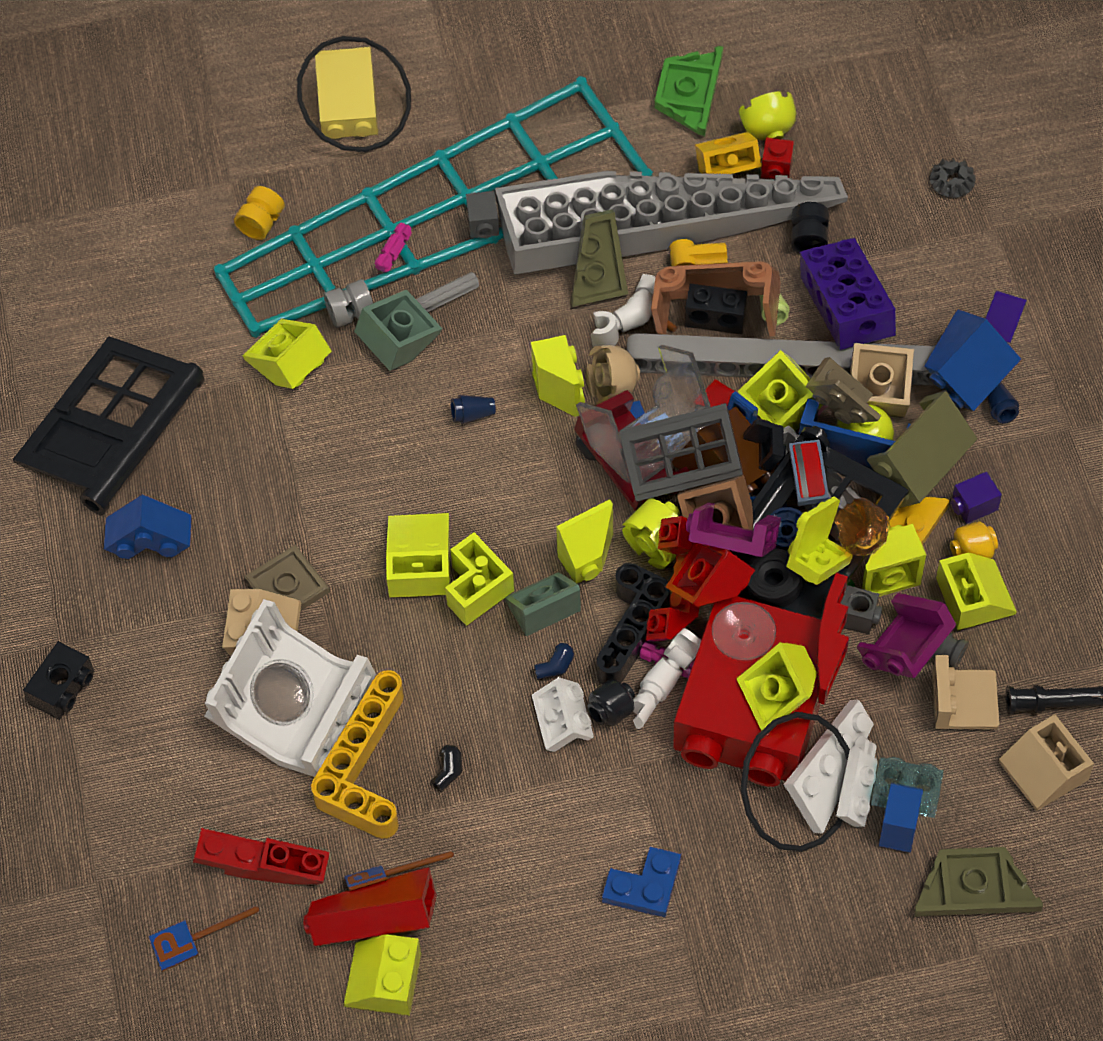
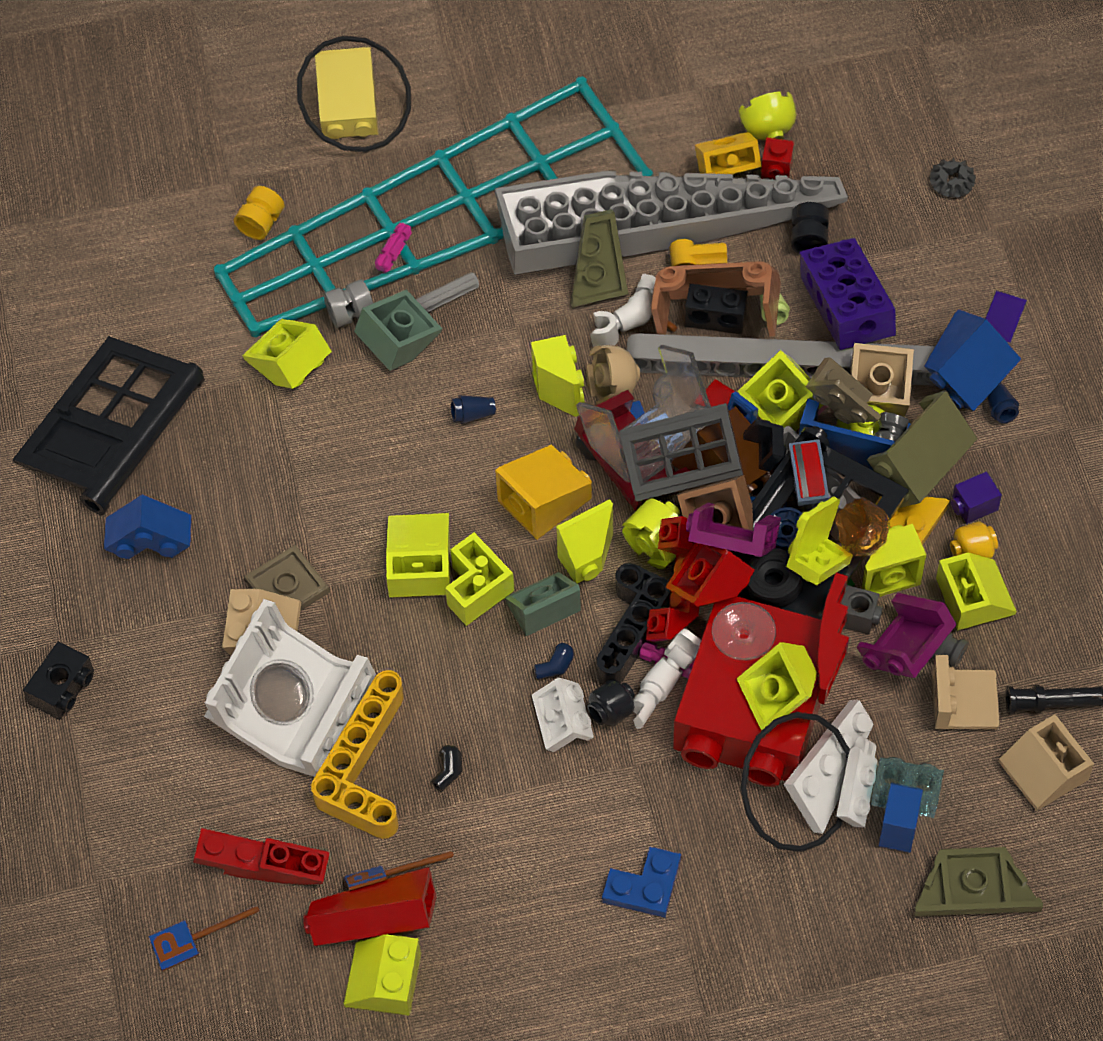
dark grey brick [466,191,499,238] -> none
bright green wing [655,46,723,136] -> none
none -> yellow slope [495,444,592,540]
none -> dark grey wheel [874,412,909,441]

